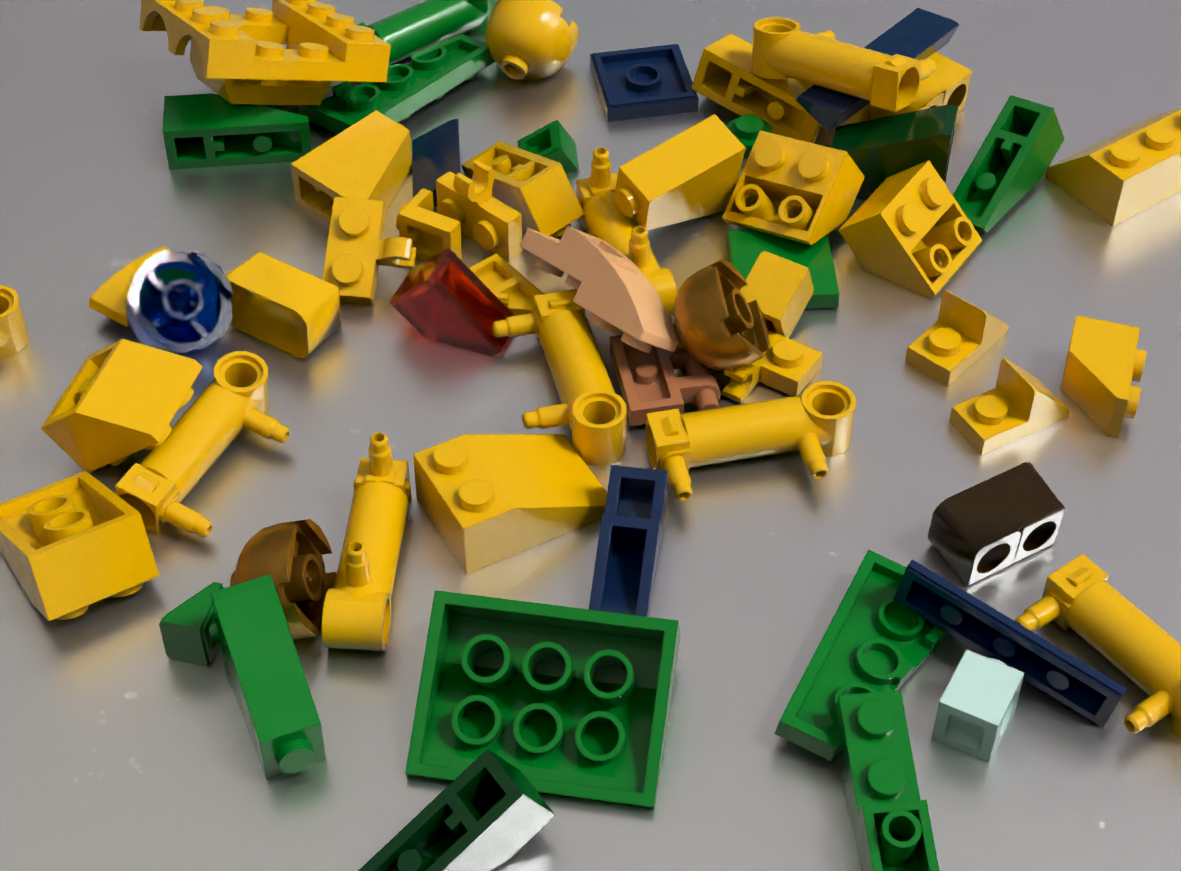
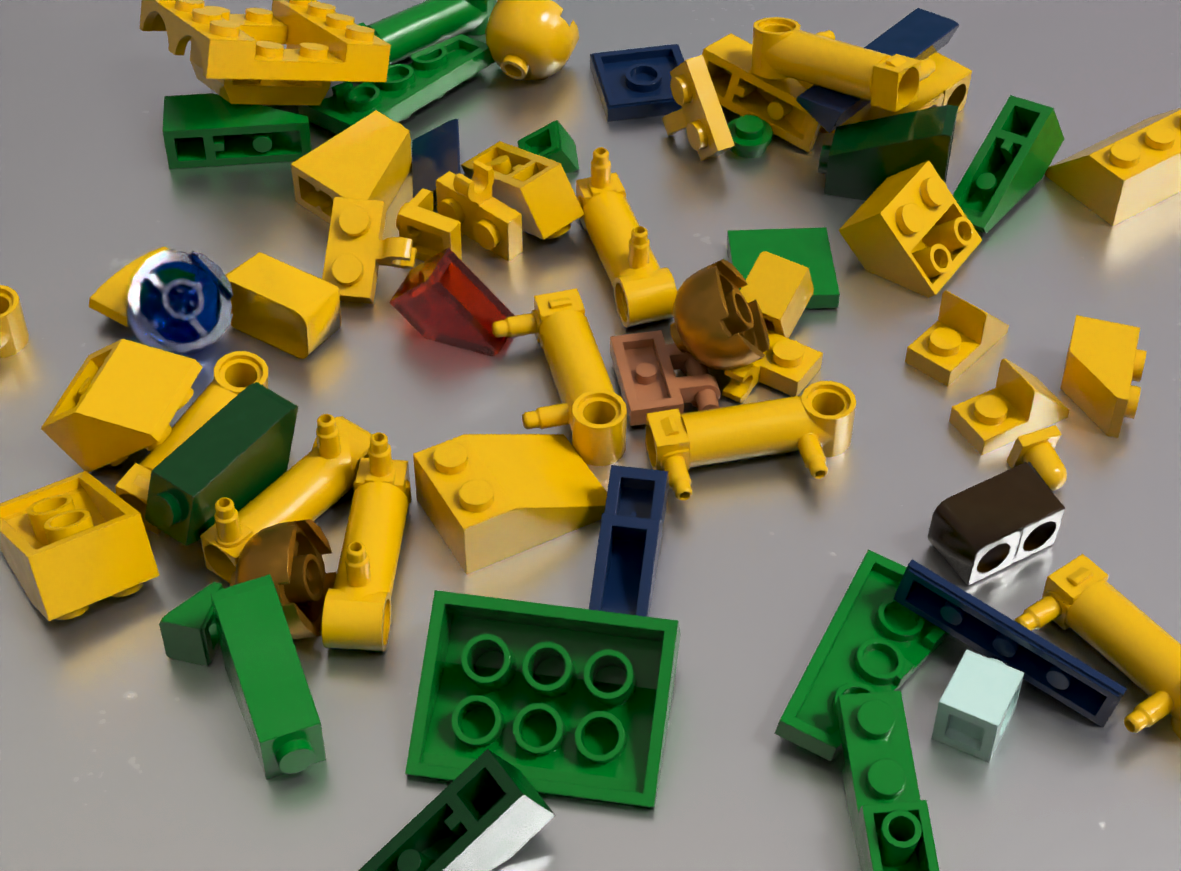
yellow tile [456,253,544,316] -> none
light nougat slope [520,226,679,353] -> none
yellow slope [614,114,746,230] -> none
yellow slope [722,130,865,246] -> none
none -> dark green slope [145,382,298,546]
none -> yellow piece [200,414,373,583]
none -> yellow plate [662,55,735,162]
none -> yellow piece [1006,425,1067,491]

